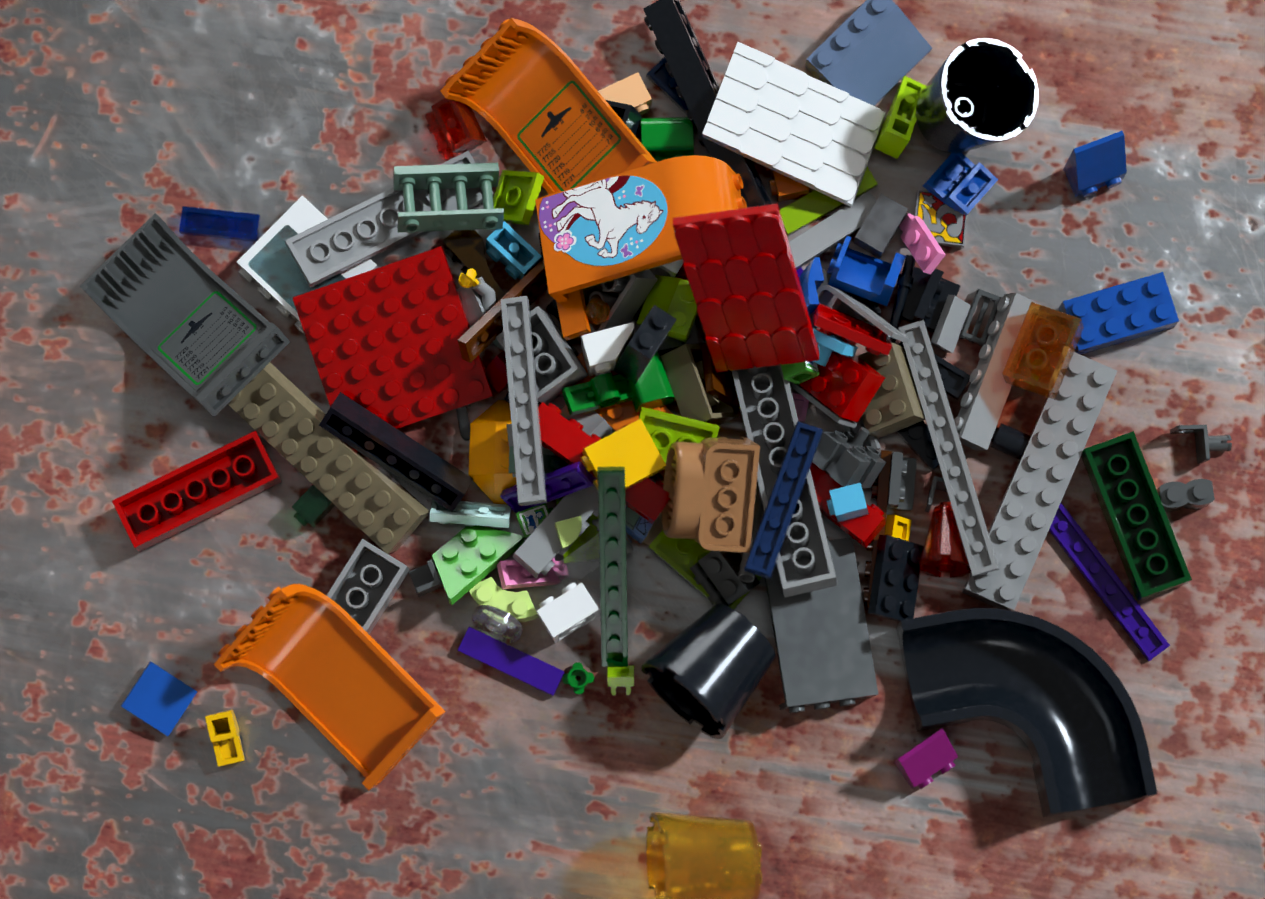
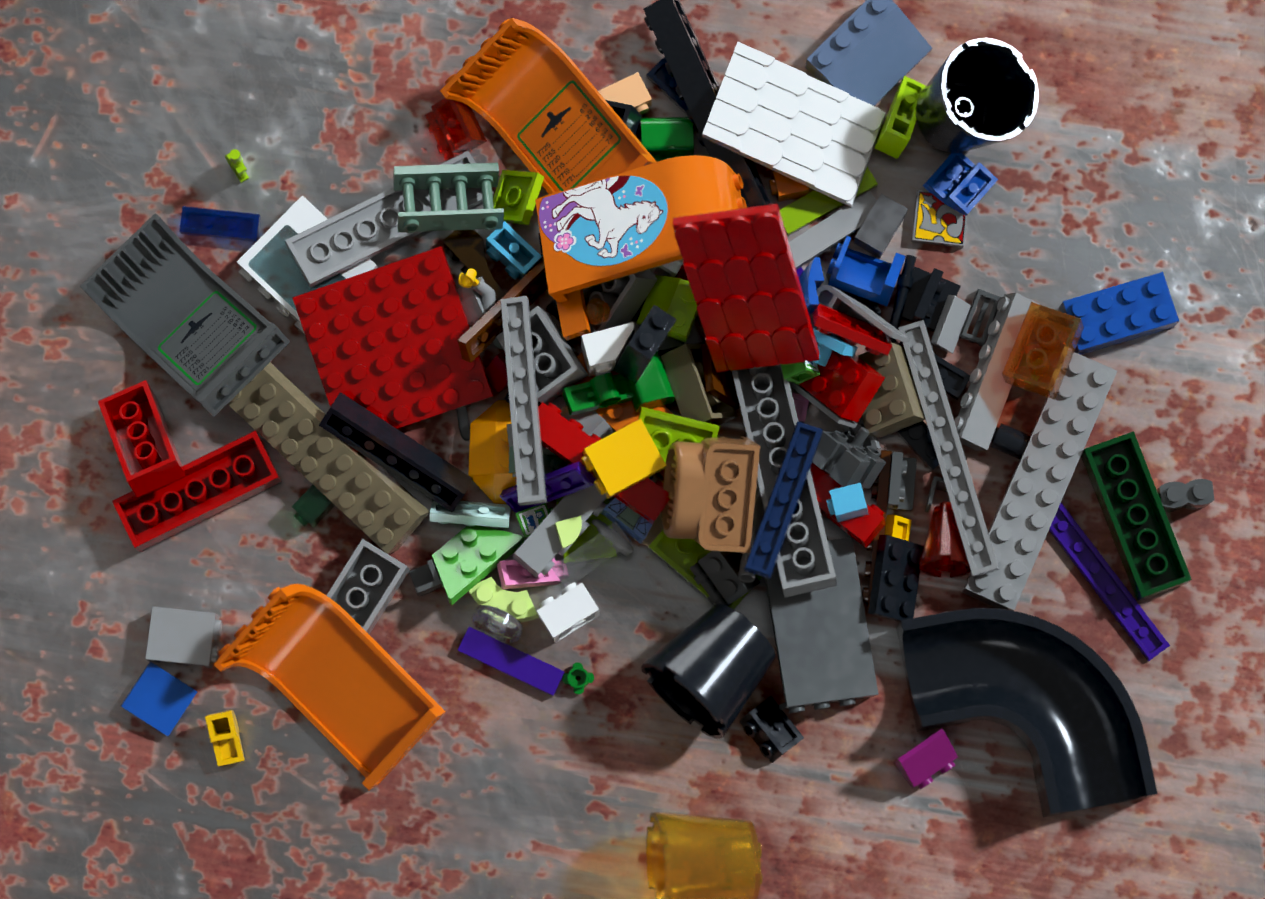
dark green tile [598,467,628,667] -> none
lime tile [607,665,634,695] -> none
bright pink hinge [899,213,946,274] -> none
blue slope [1063,131,1127,197] -> none
dark grey bracket [1170,425,1232,464] -> none
none -> red brick [98,380,186,498]
none -> light grey panel [145,606,222,668]
none -> lime piece [225,149,249,183]
none -> black bracket [740,696,804,763]

